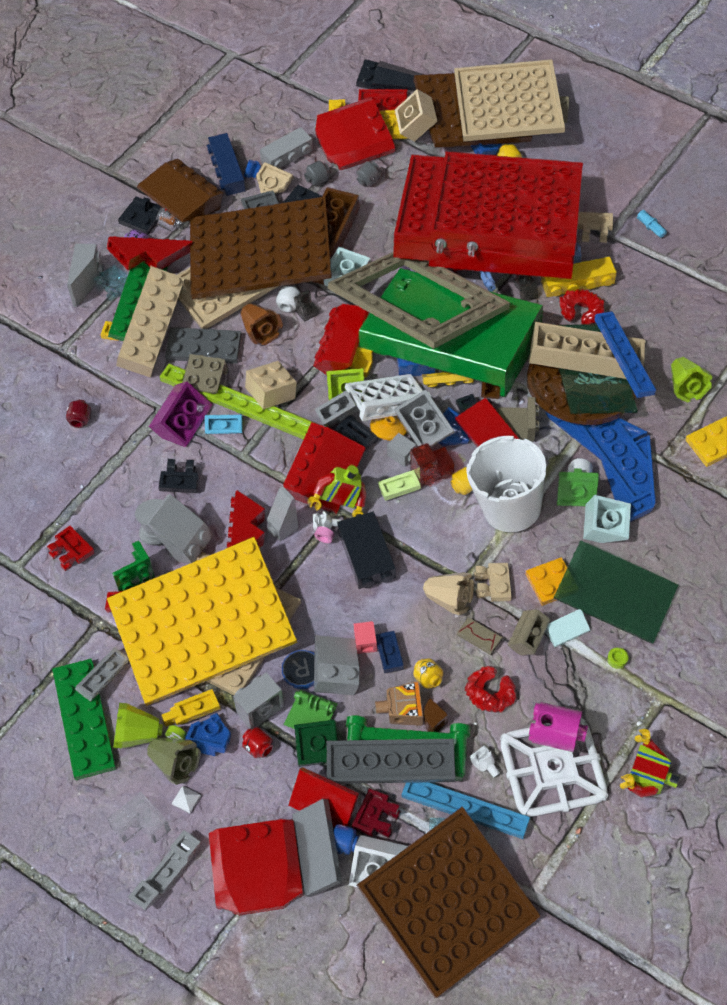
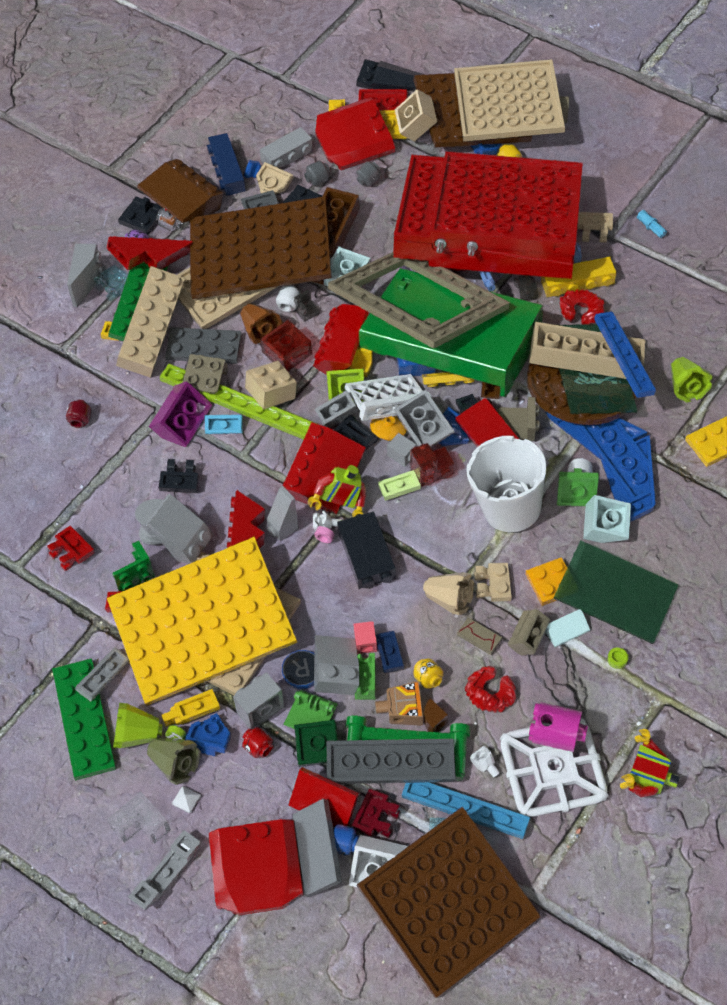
yellow head [450,467,473,495] -> none
none -> clear red brick [260,320,313,371]
none -> bright green hinge [355,653,376,700]

